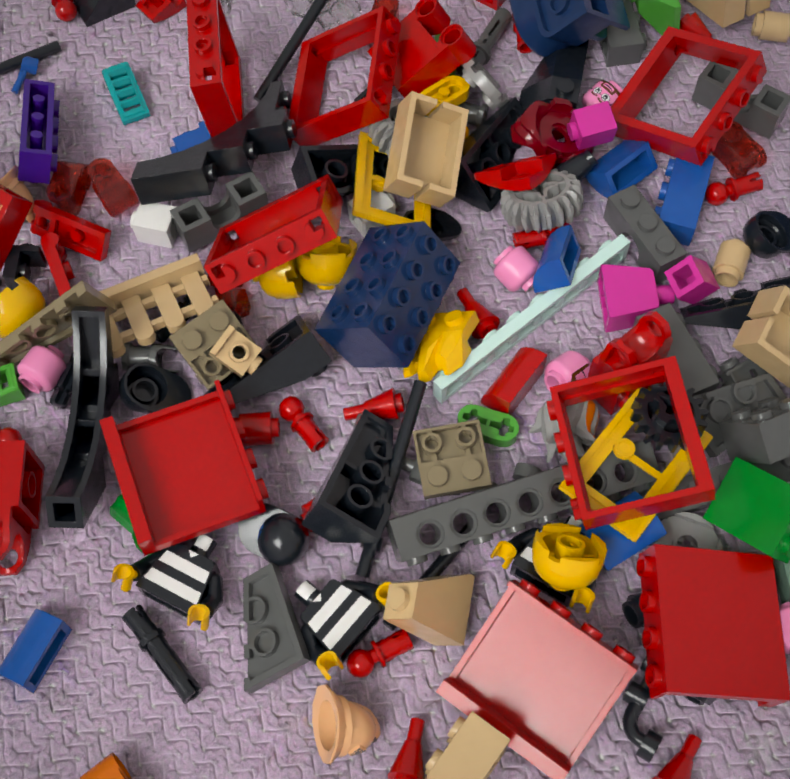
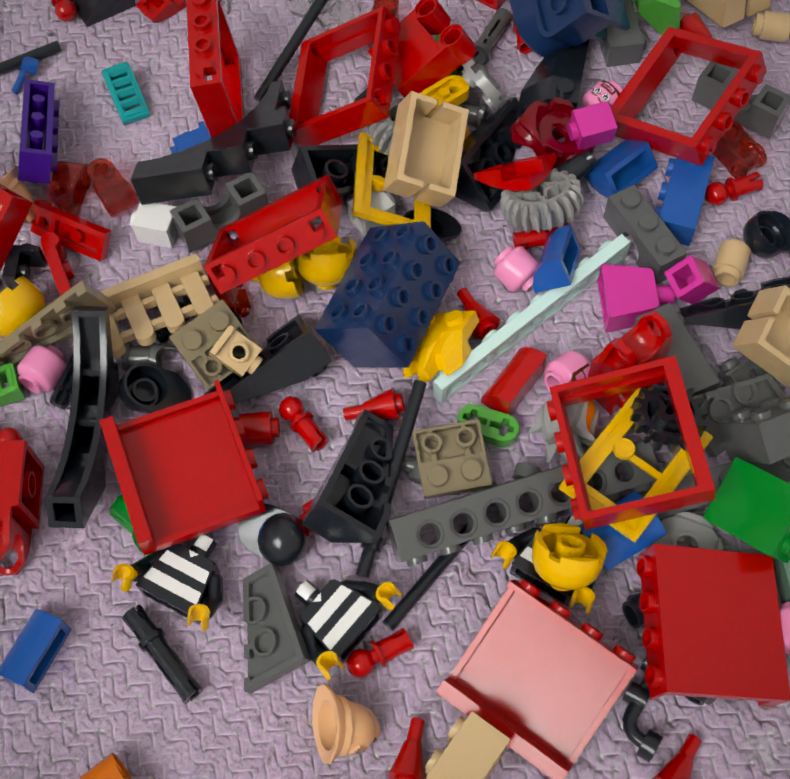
tan slope [383,574,475,646] -> none

